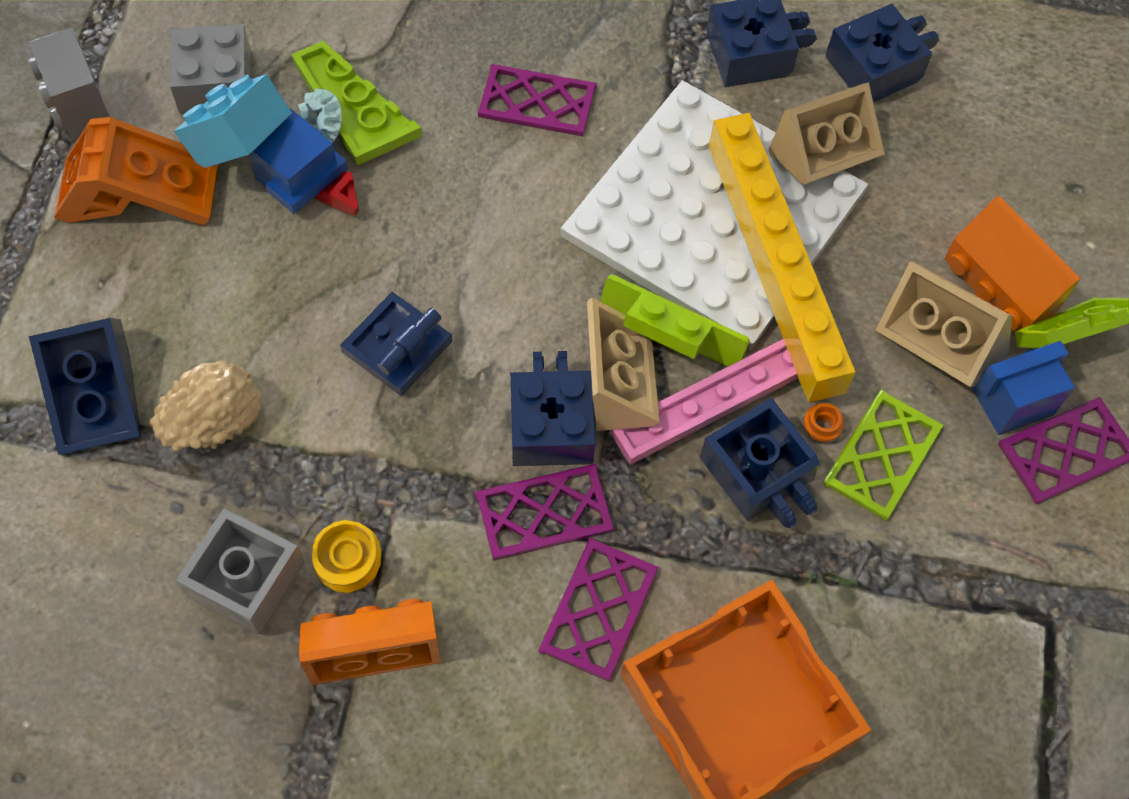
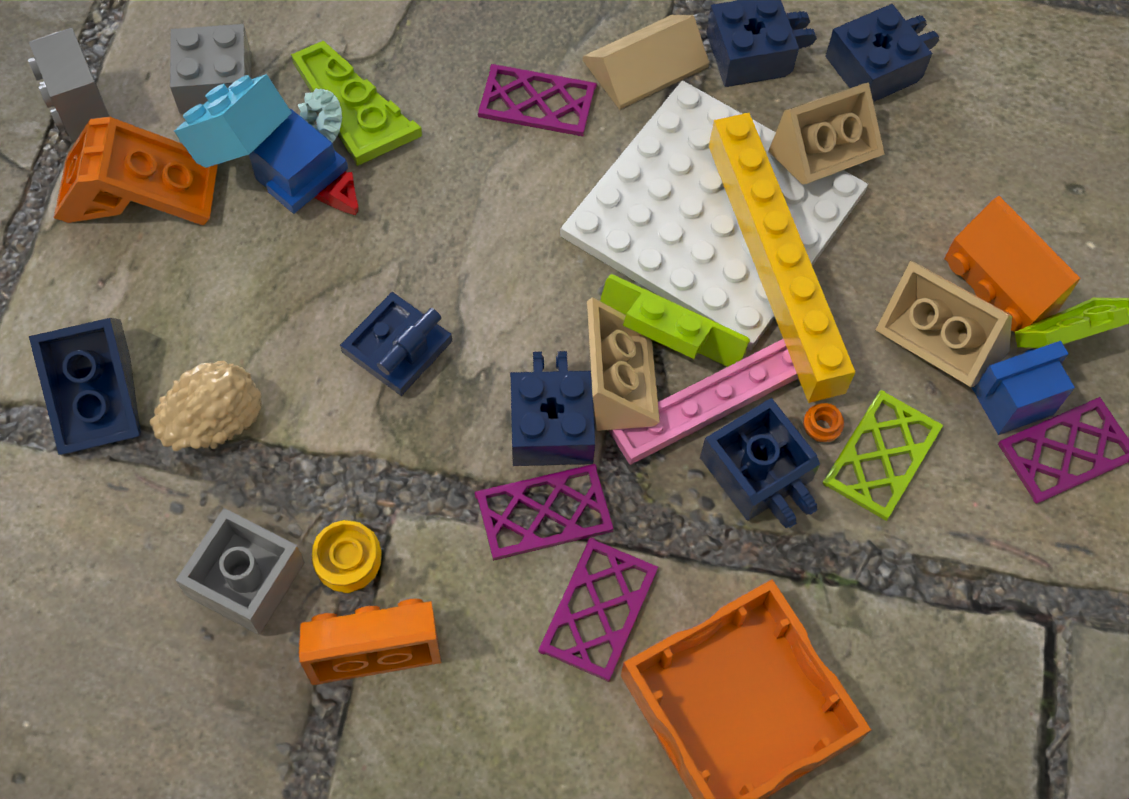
none -> tan slope [583,15,709,110]

